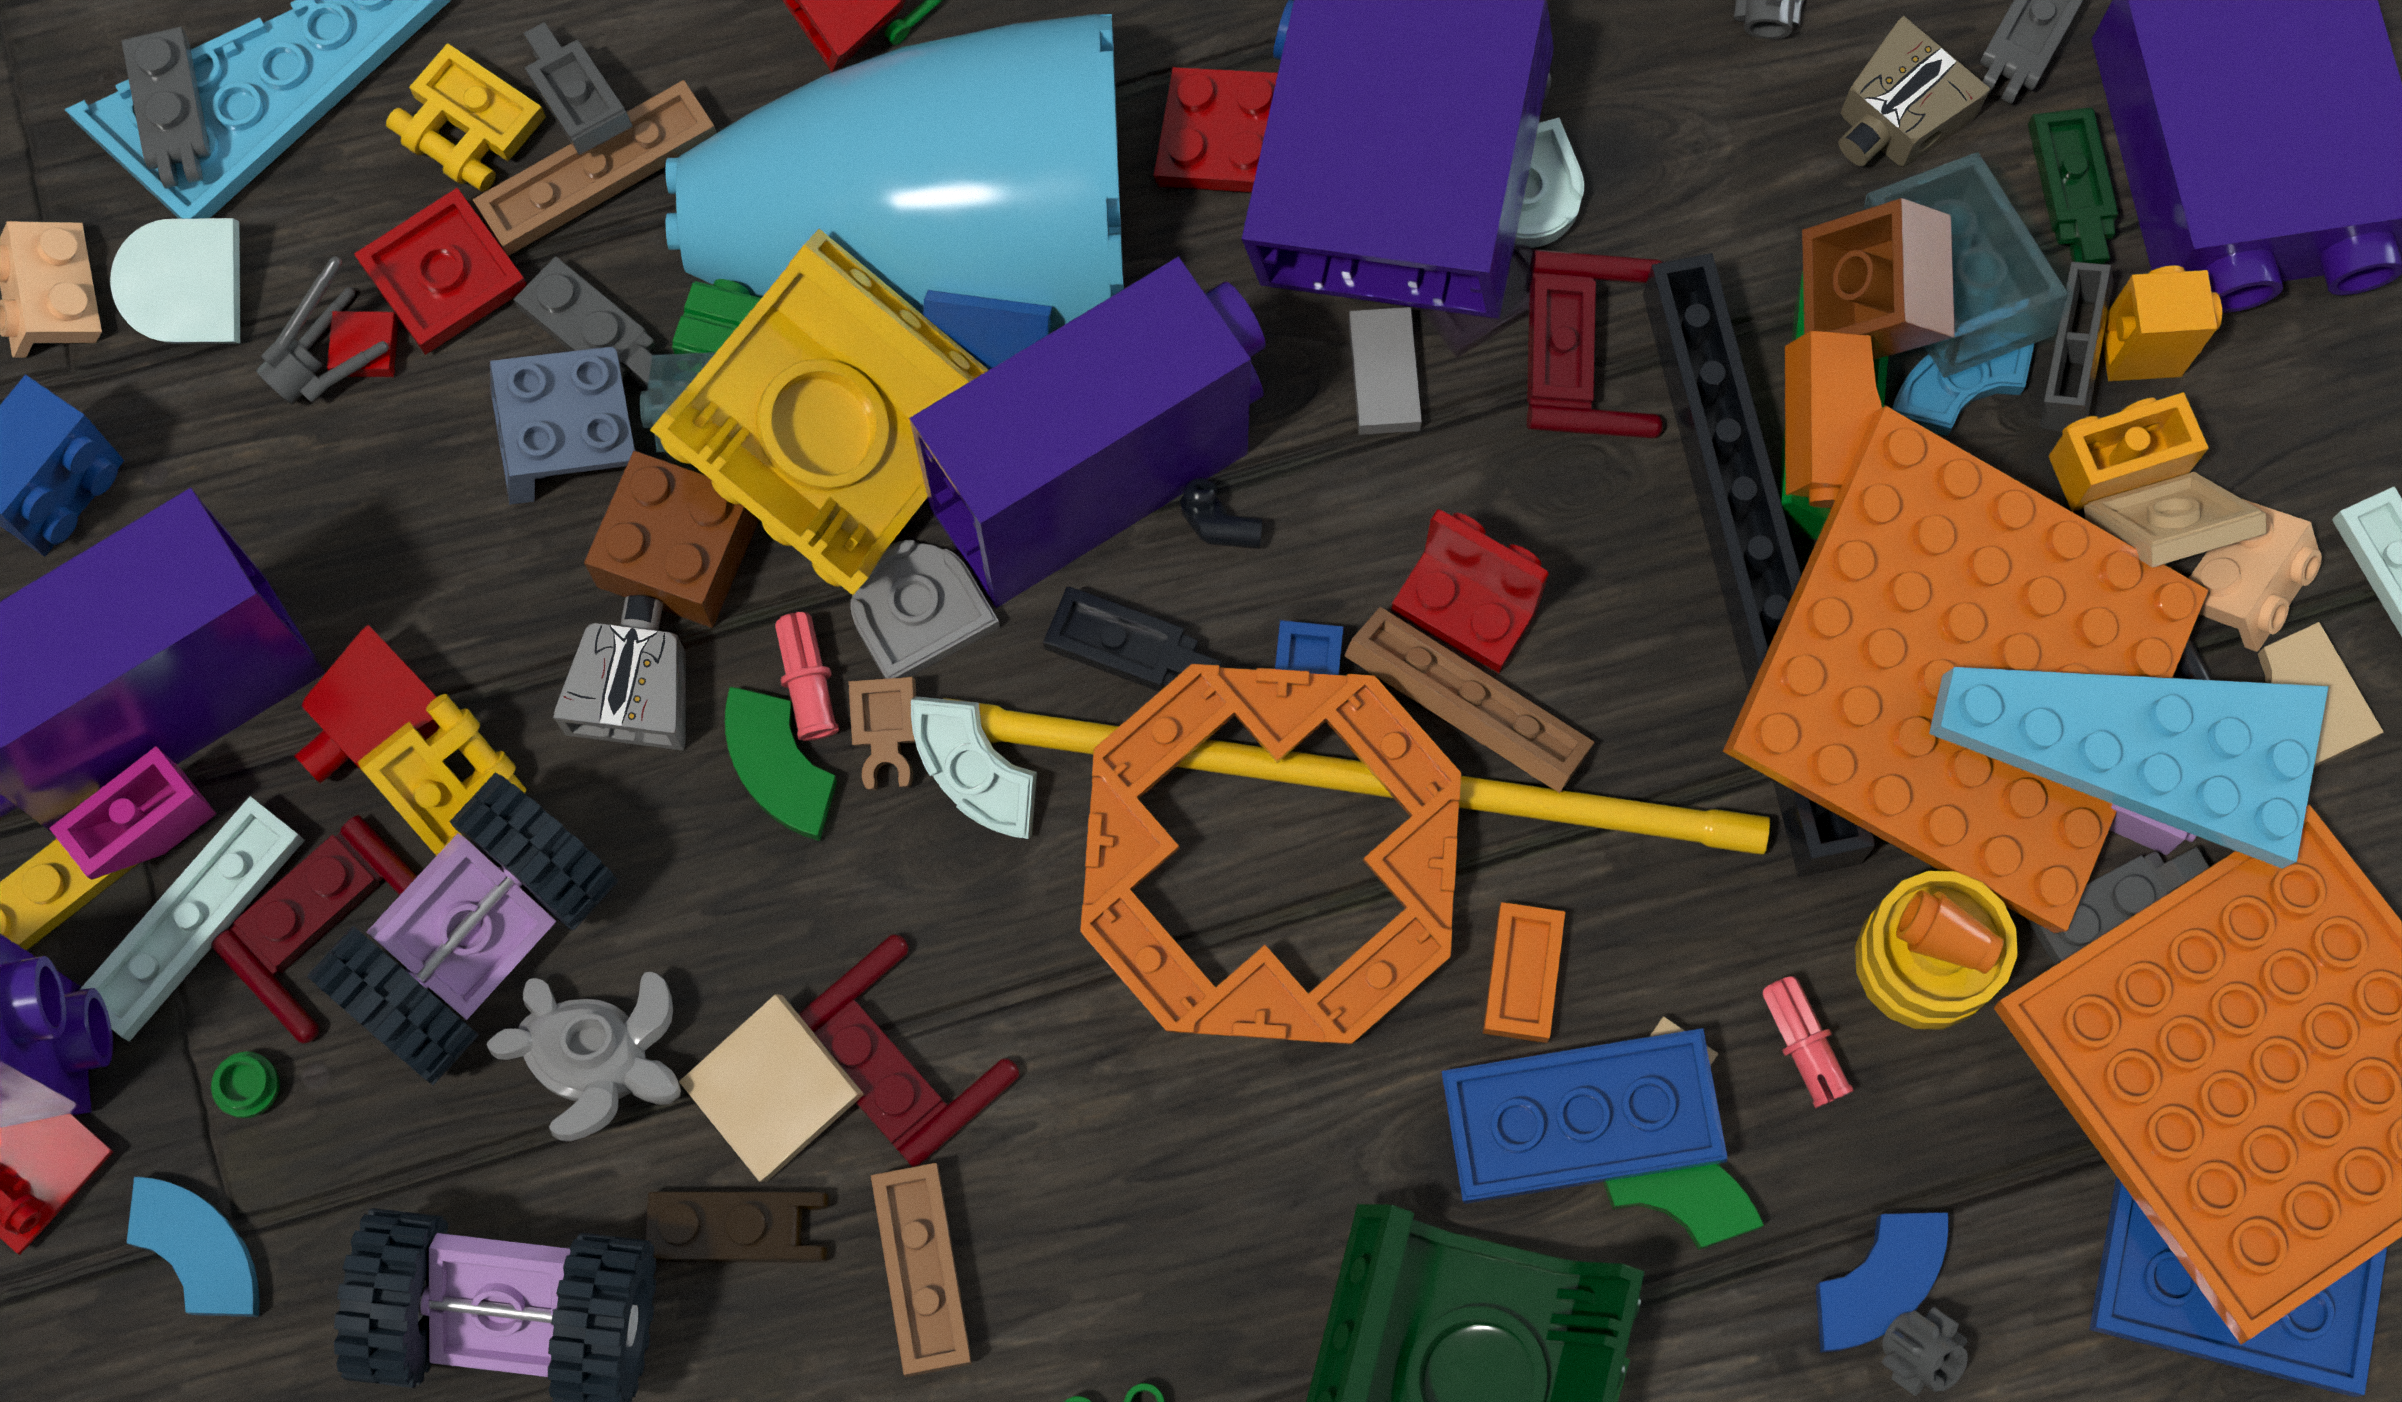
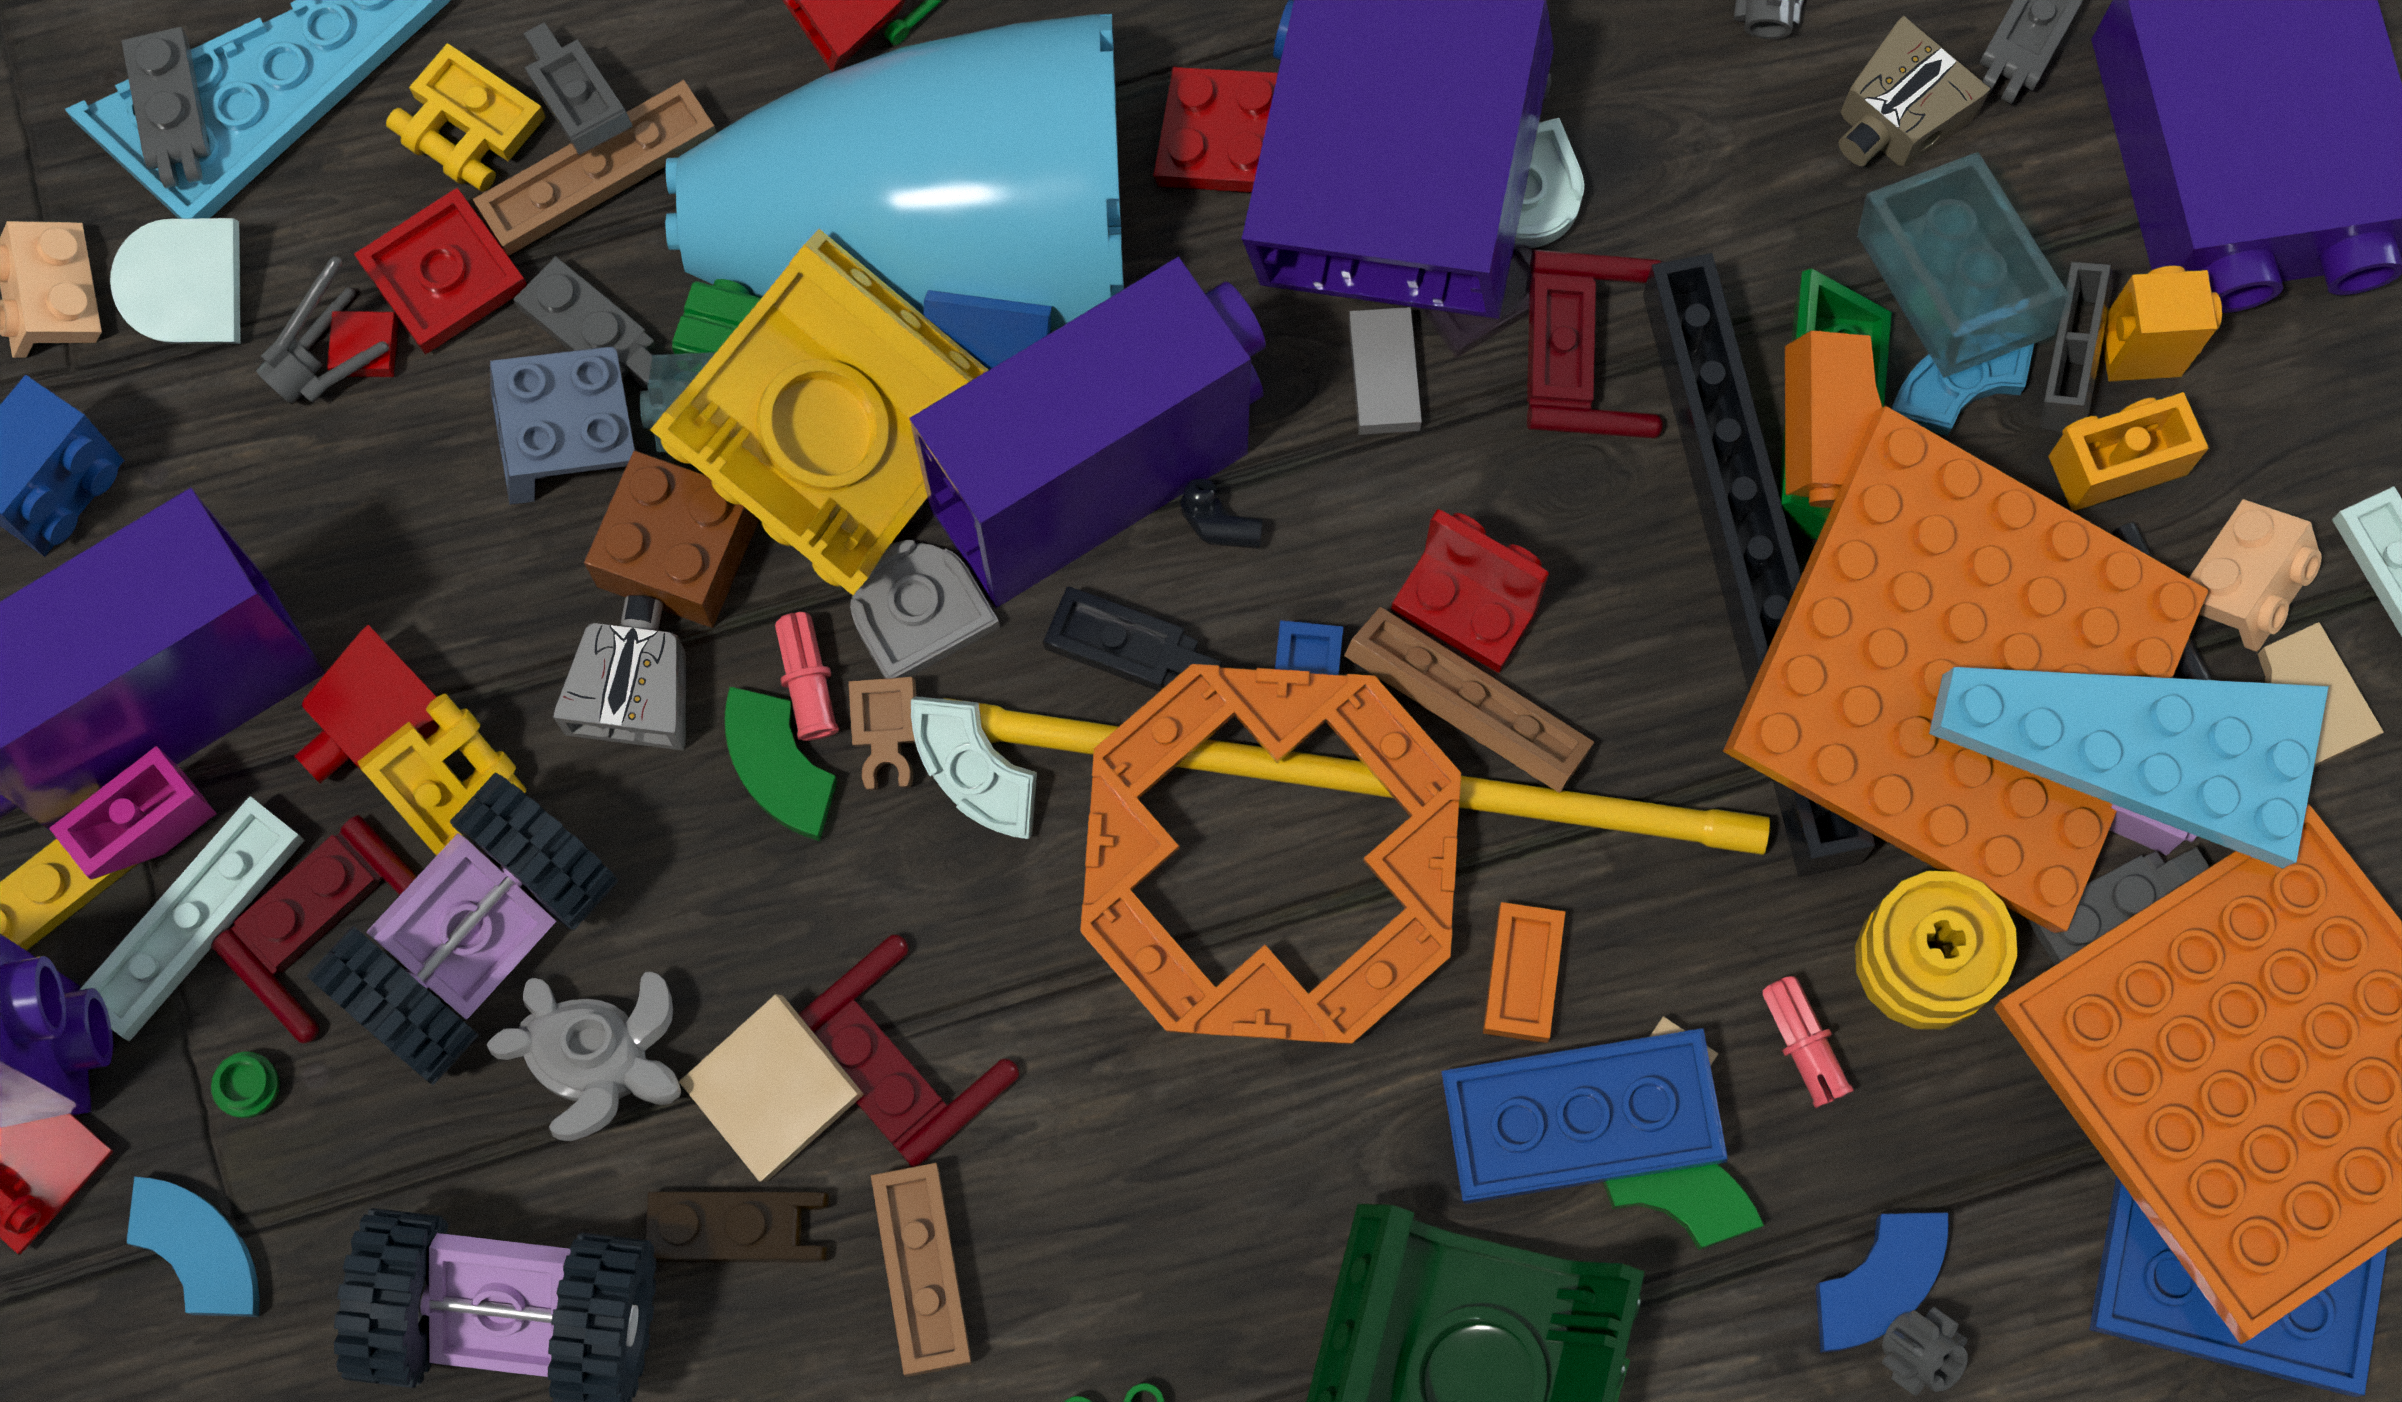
dark orange brick [1802,198,1955,360] -> none
orange cone [1896,890,2003,974] -> none
dark green hinge [2028,107,2118,264] -> none
tan tile [2084,472,2266,567] -> none

